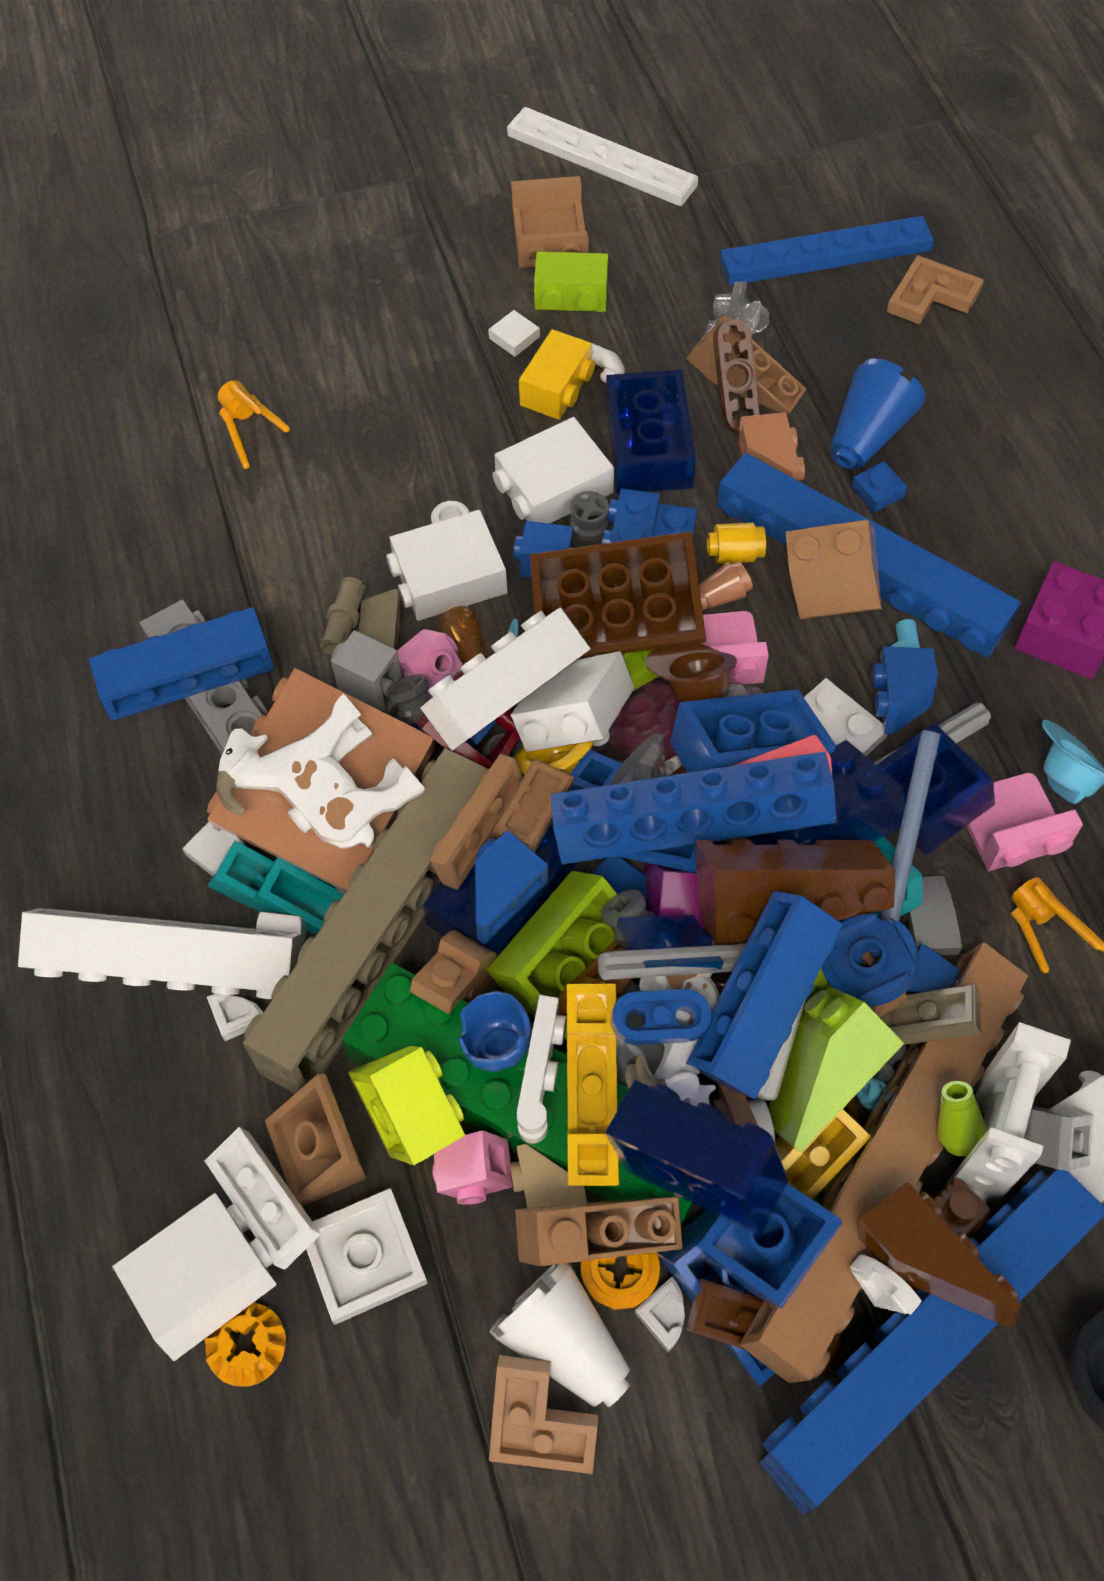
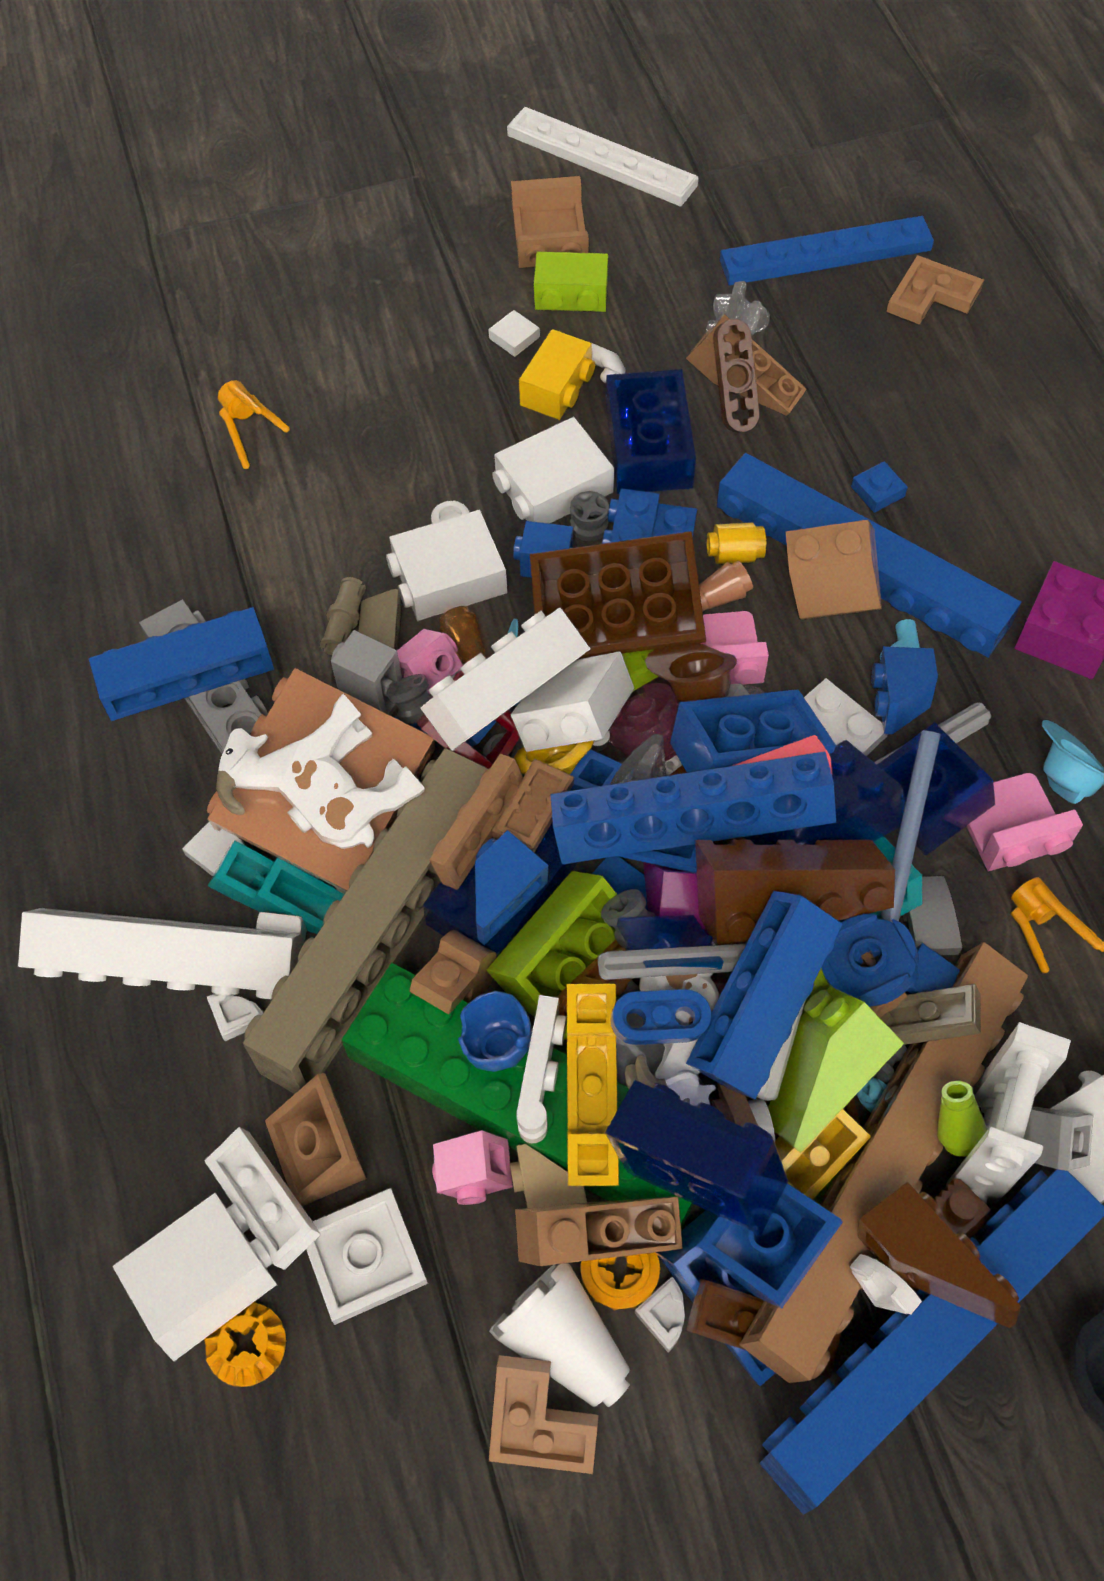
neon yellow slope [348,1046,465,1165] -> none
nougat slope [738,412,805,481] -> none
blue cone [830,358,925,469] -> none

